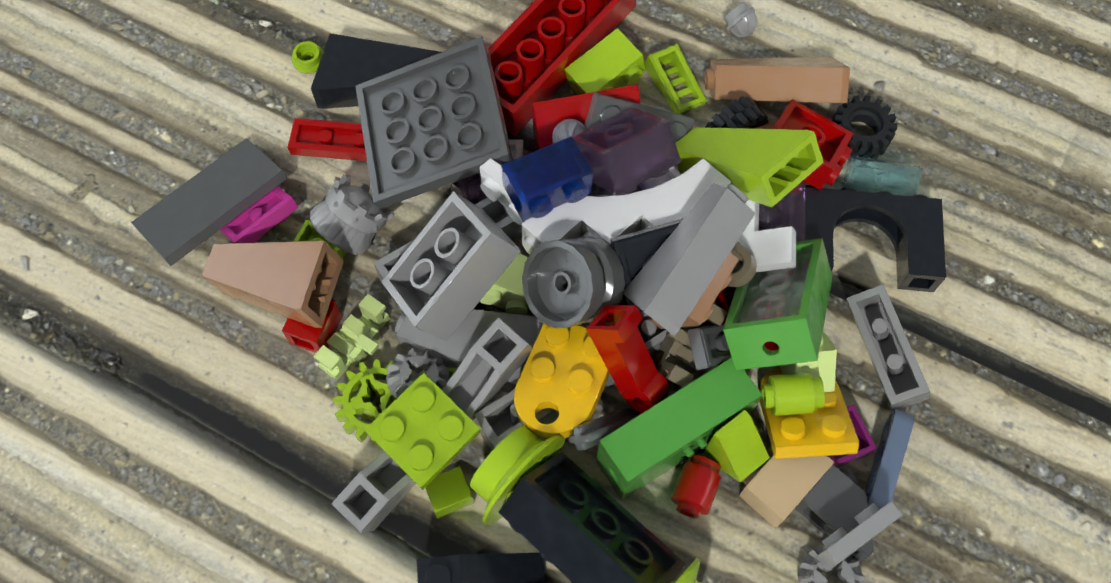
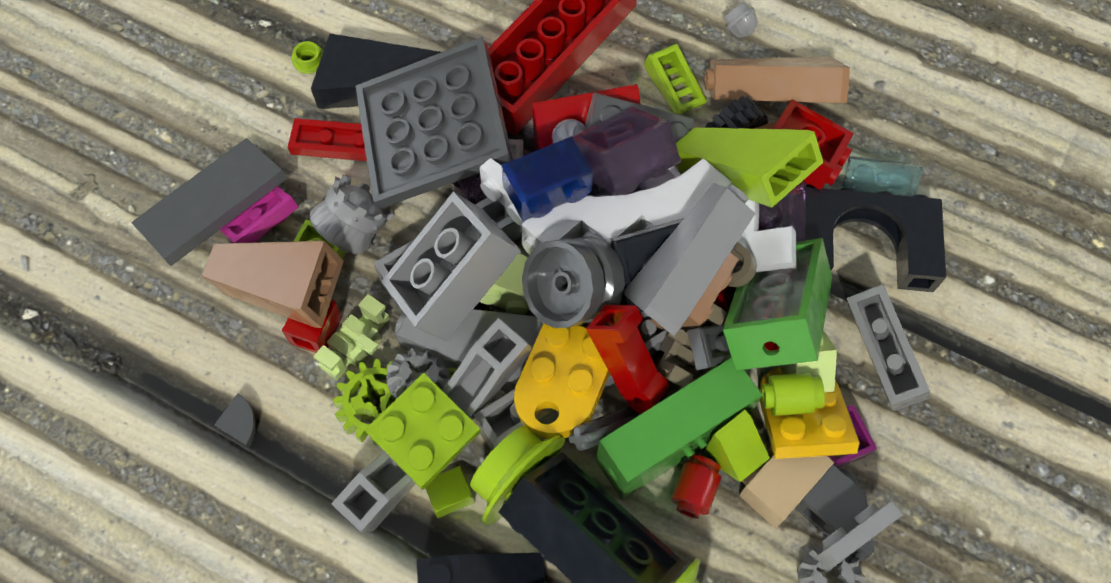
lime brick [564,28,646,95] -> none
black tyre [832,95,898,162] -> none
sand blue beam [865,408,914,509] -> none
none -> dark grey tile [214,393,256,448]

